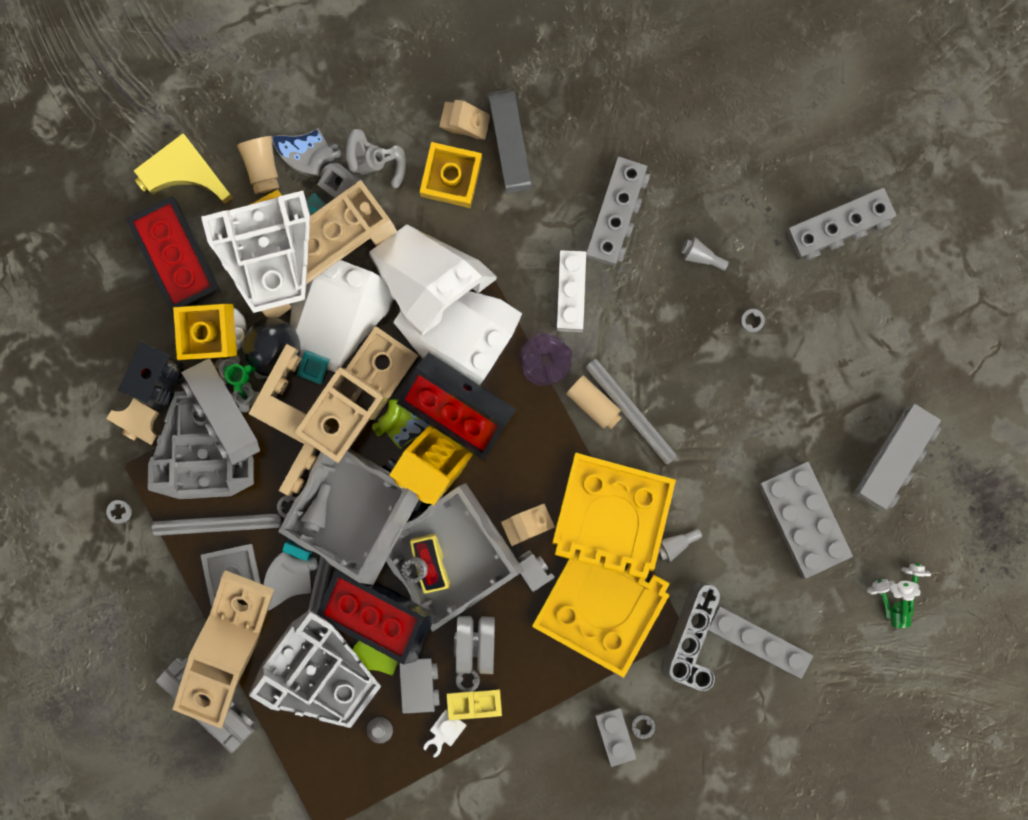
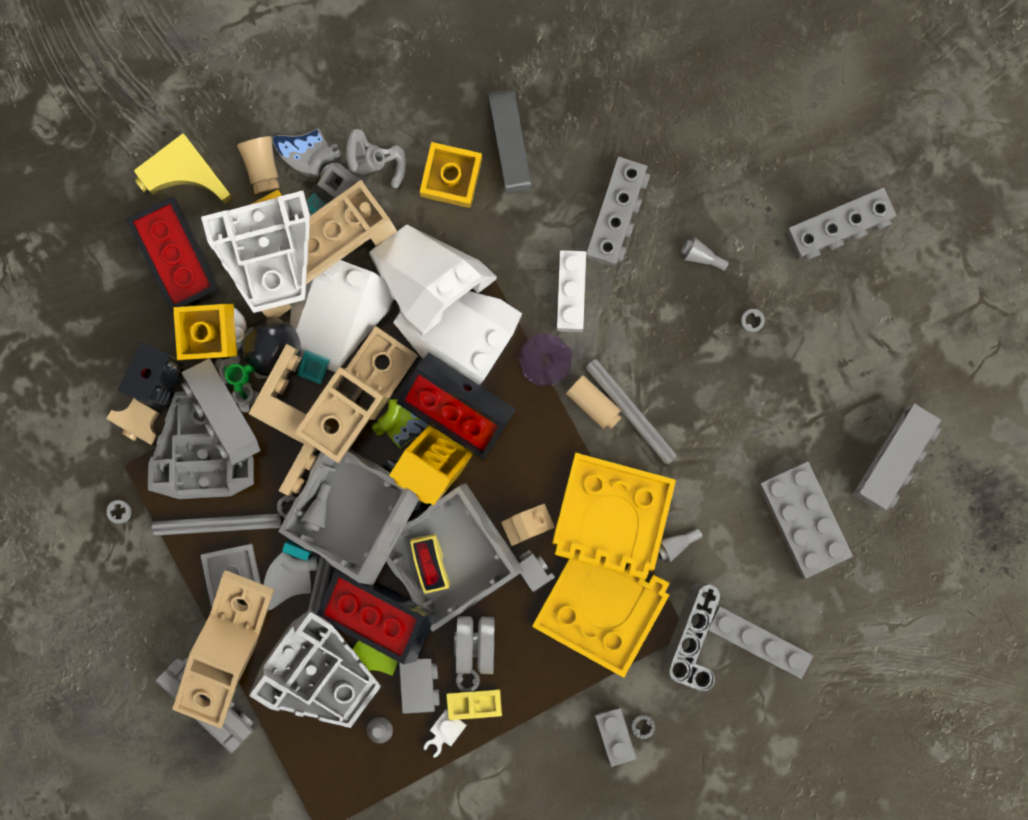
light grey bush [401,557,428,583] -> none
tan brick [439,100,491,140] -> none
plant [867,563,931,628] -> none

